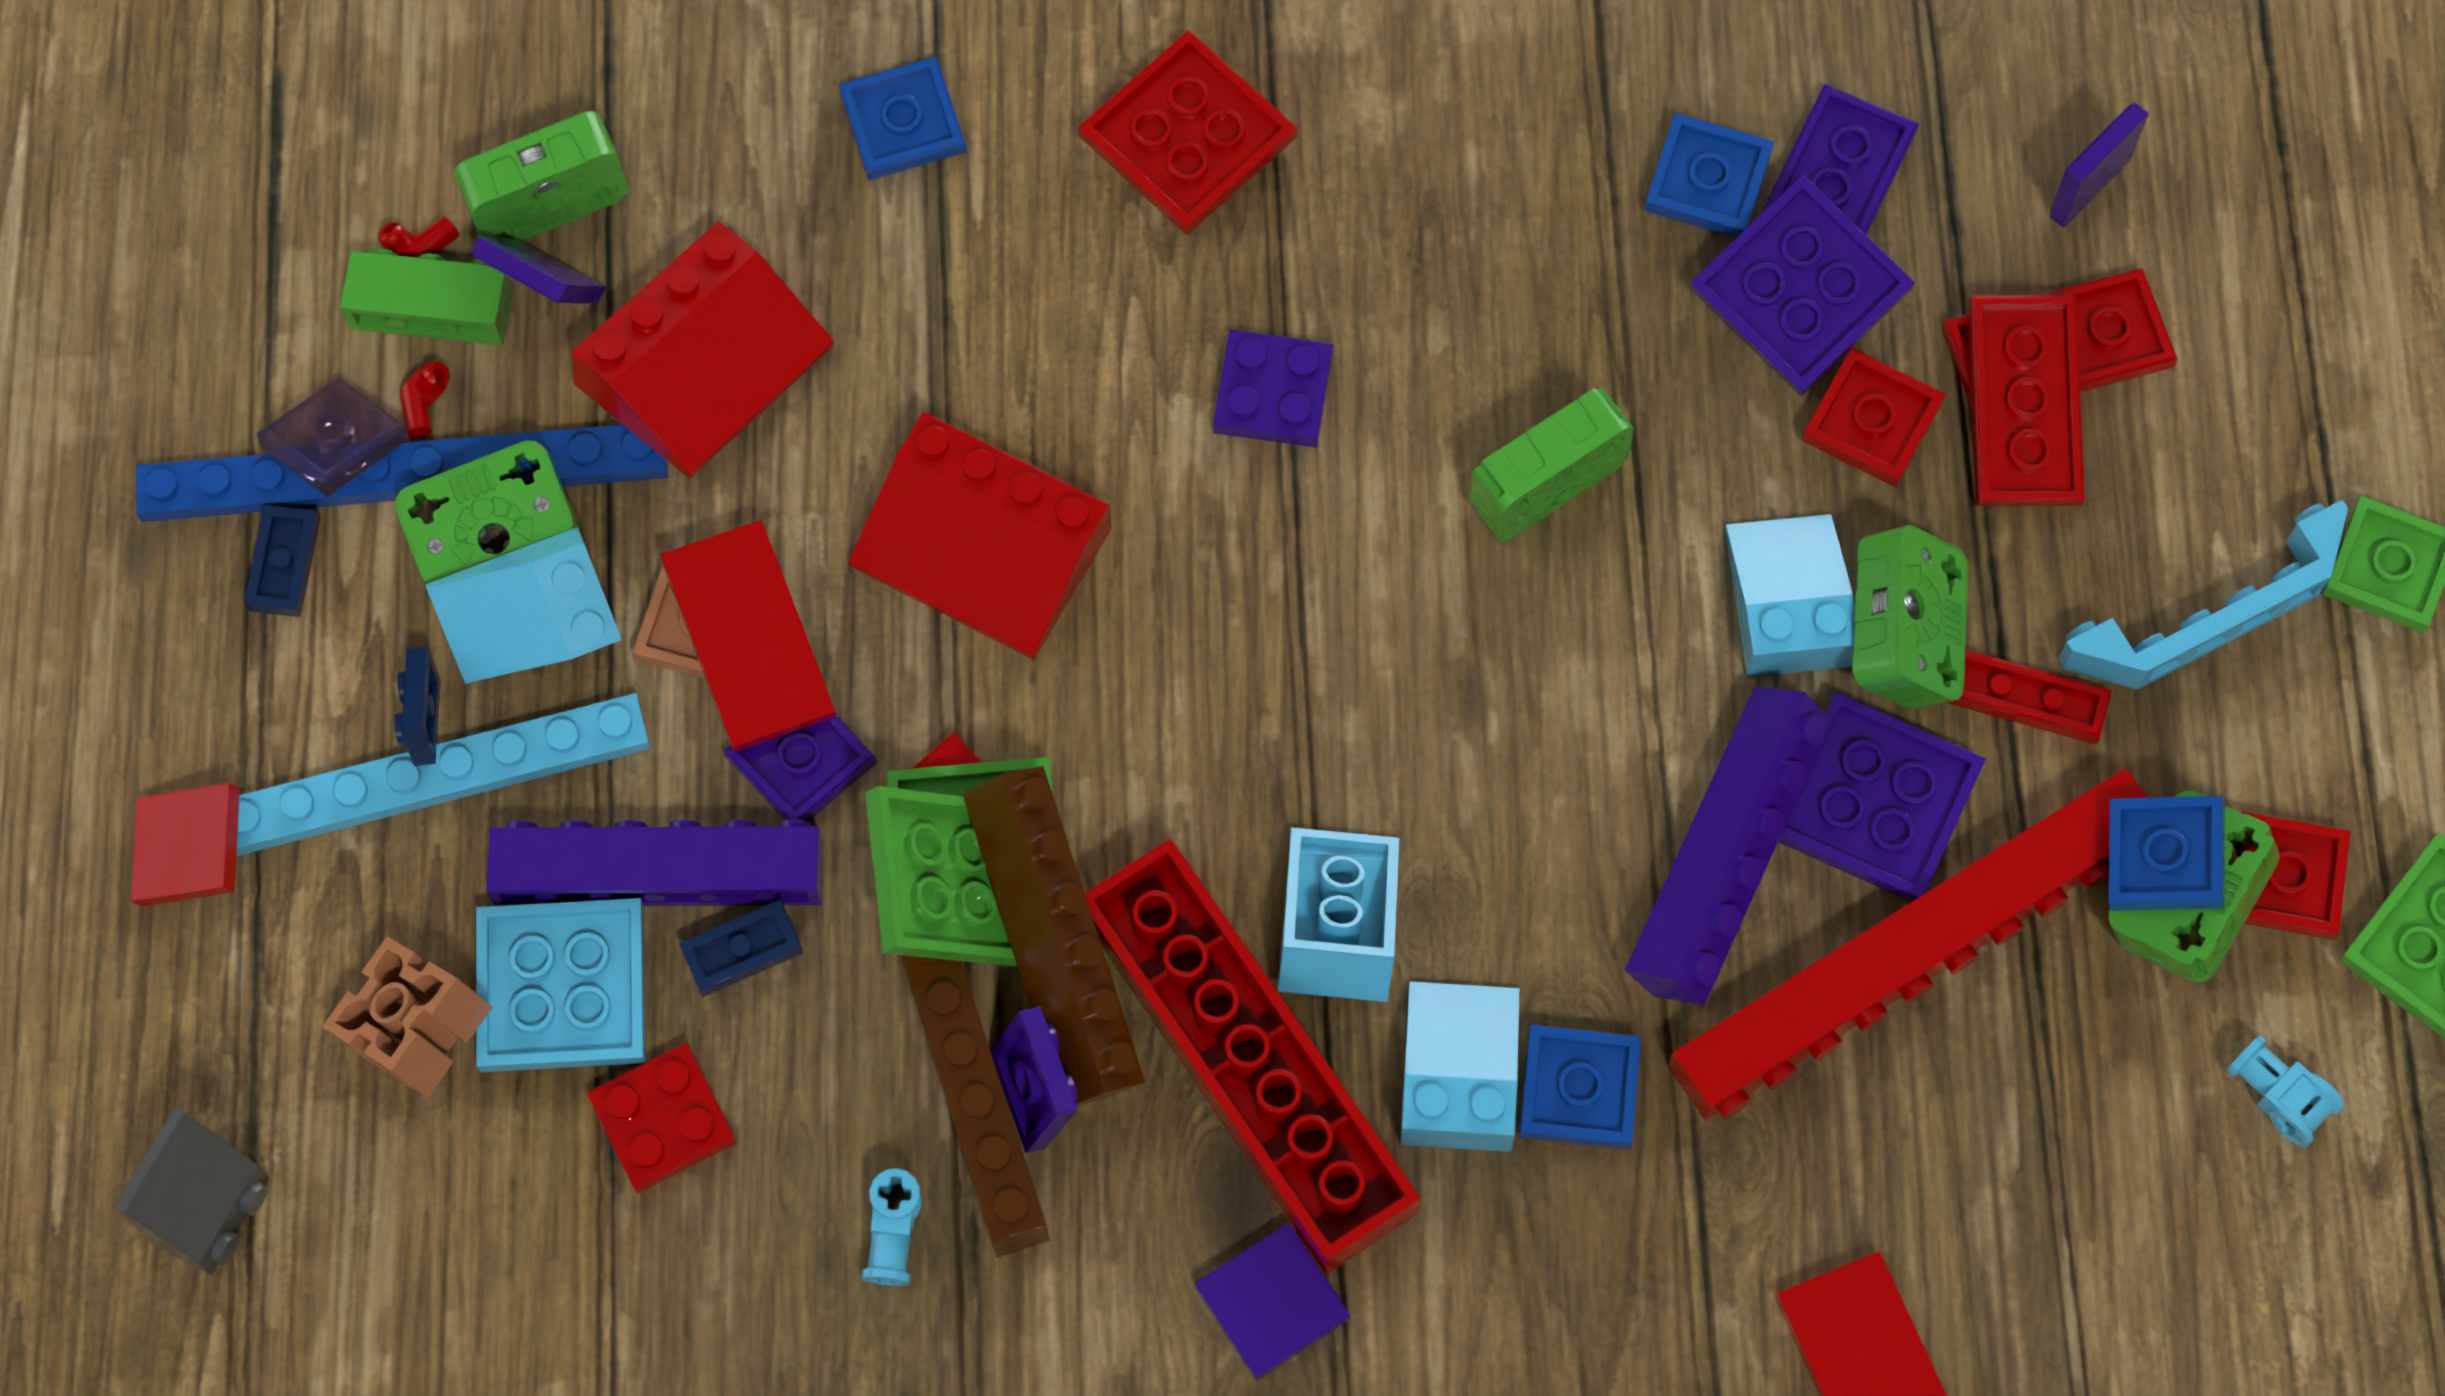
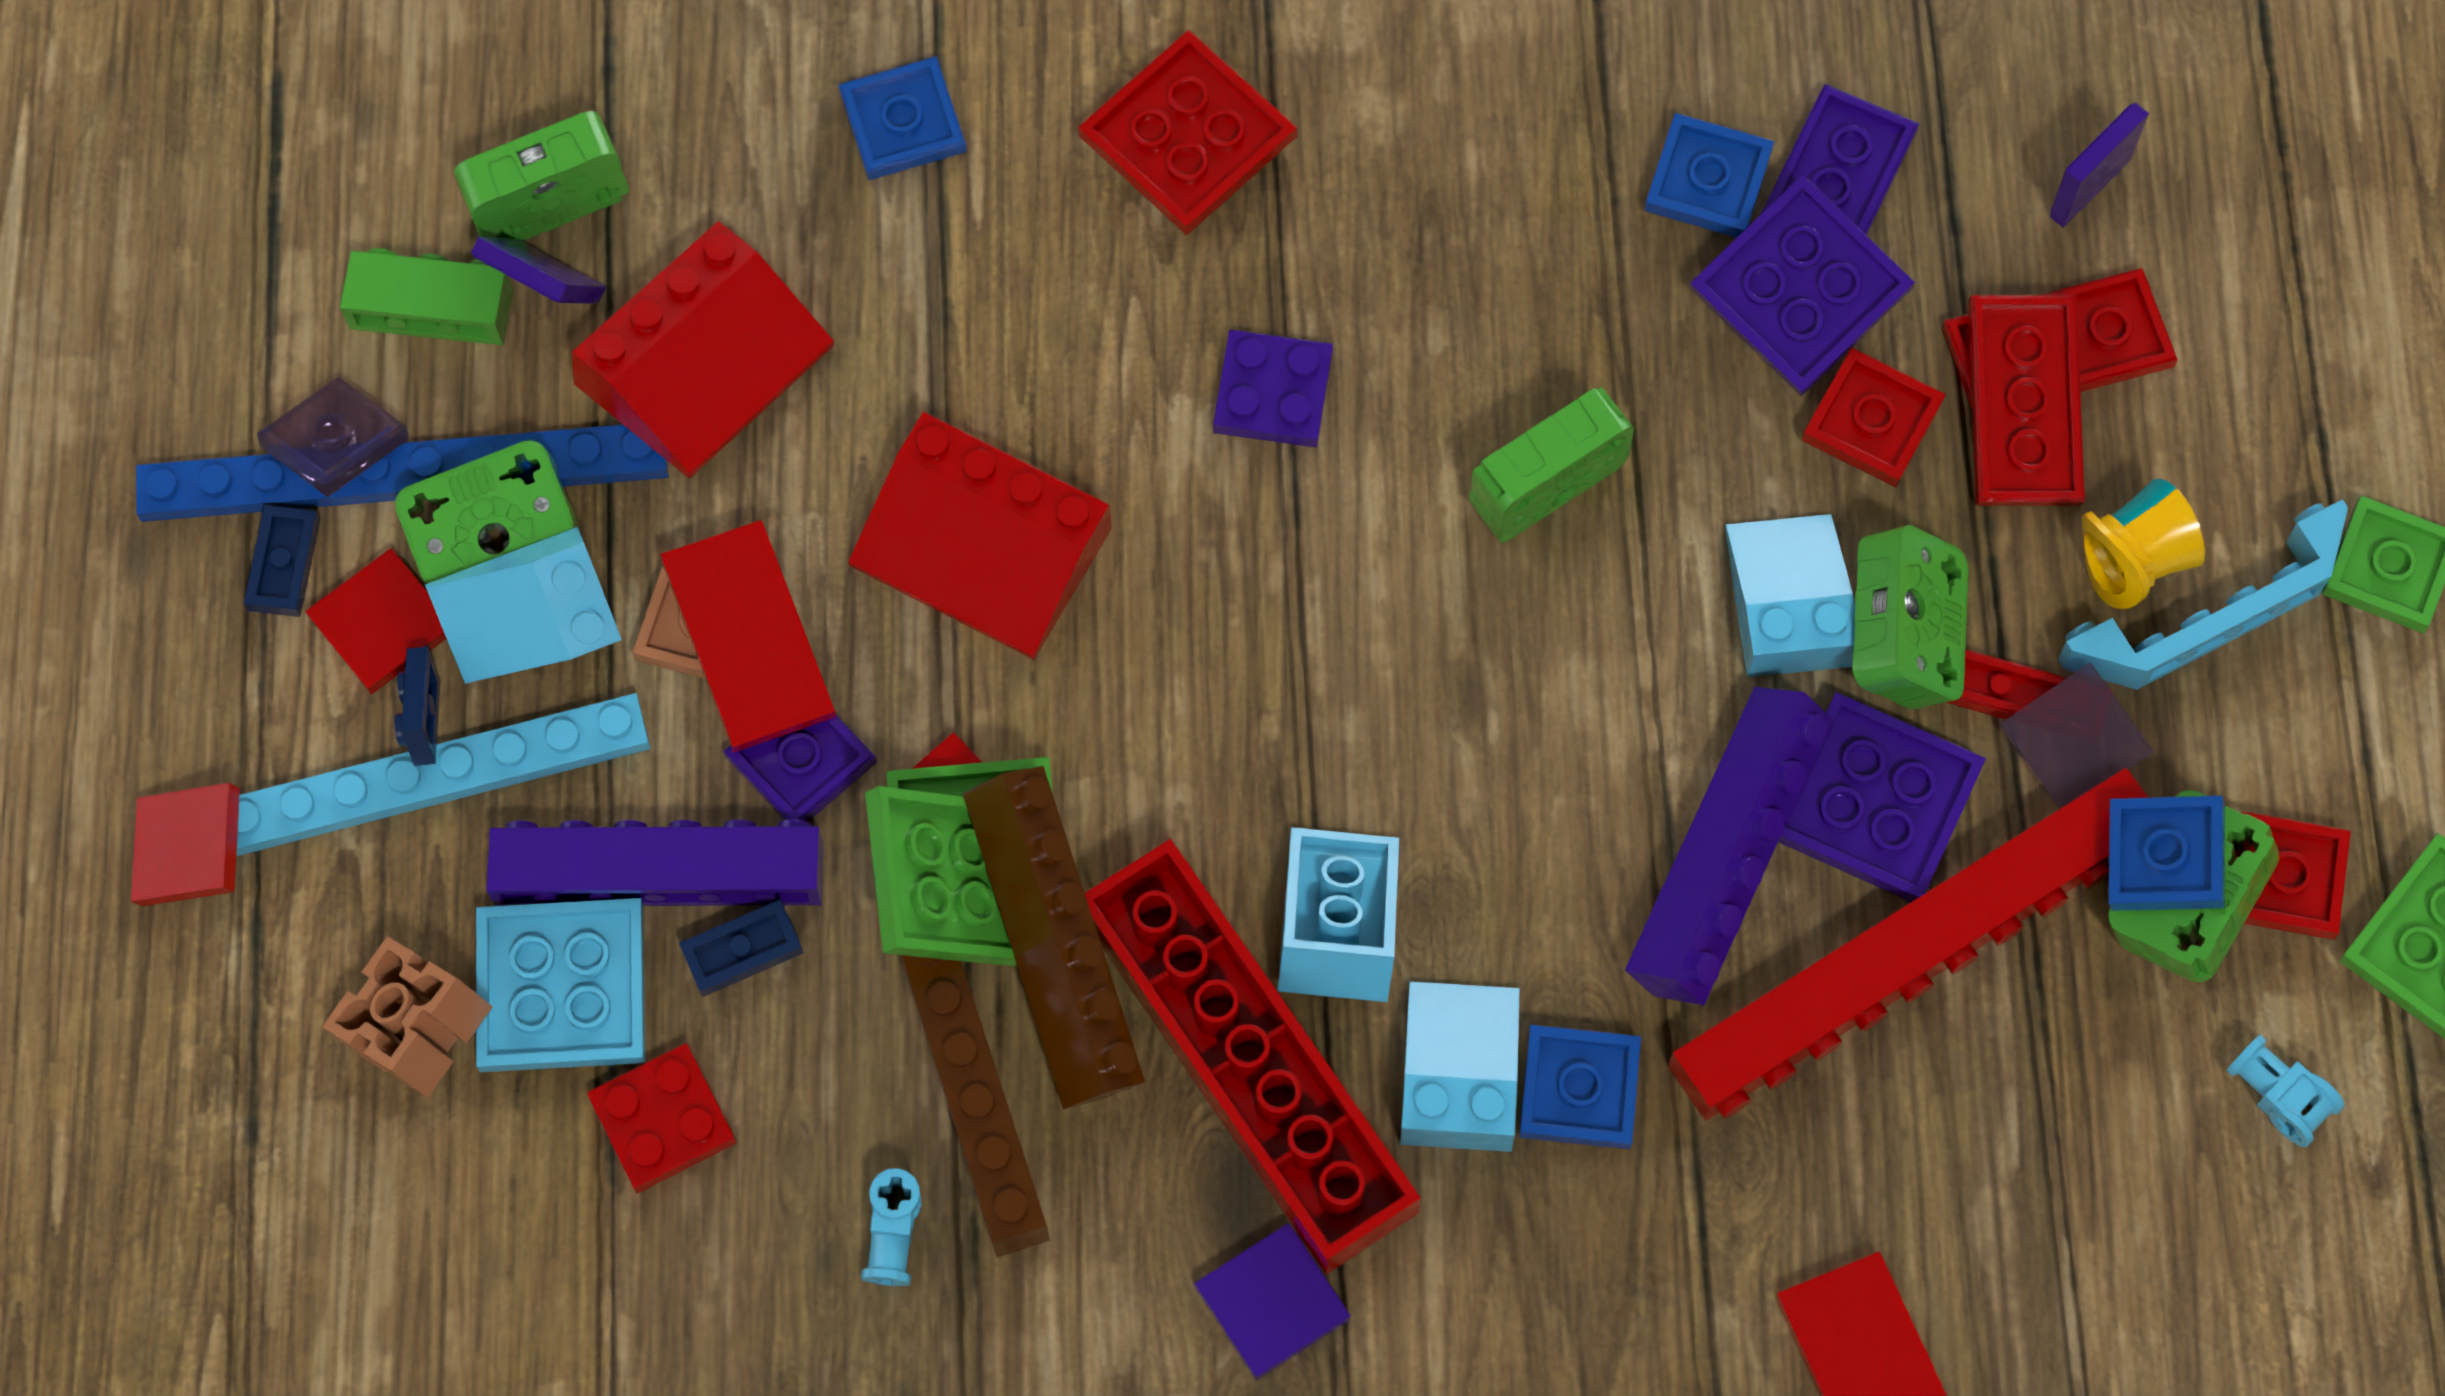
dark grey slope [114,1107,269,1276] -> none
red arm [378,216,460,258] -> none
red arm [400,361,450,439] -> none
dark purple plate [991,1007,1078,1153] -> none
none -> red tile [305,548,447,695]
none -> clear purple tile [1999,662,2154,810]
none -> yellow hat [2082,479,2205,609]

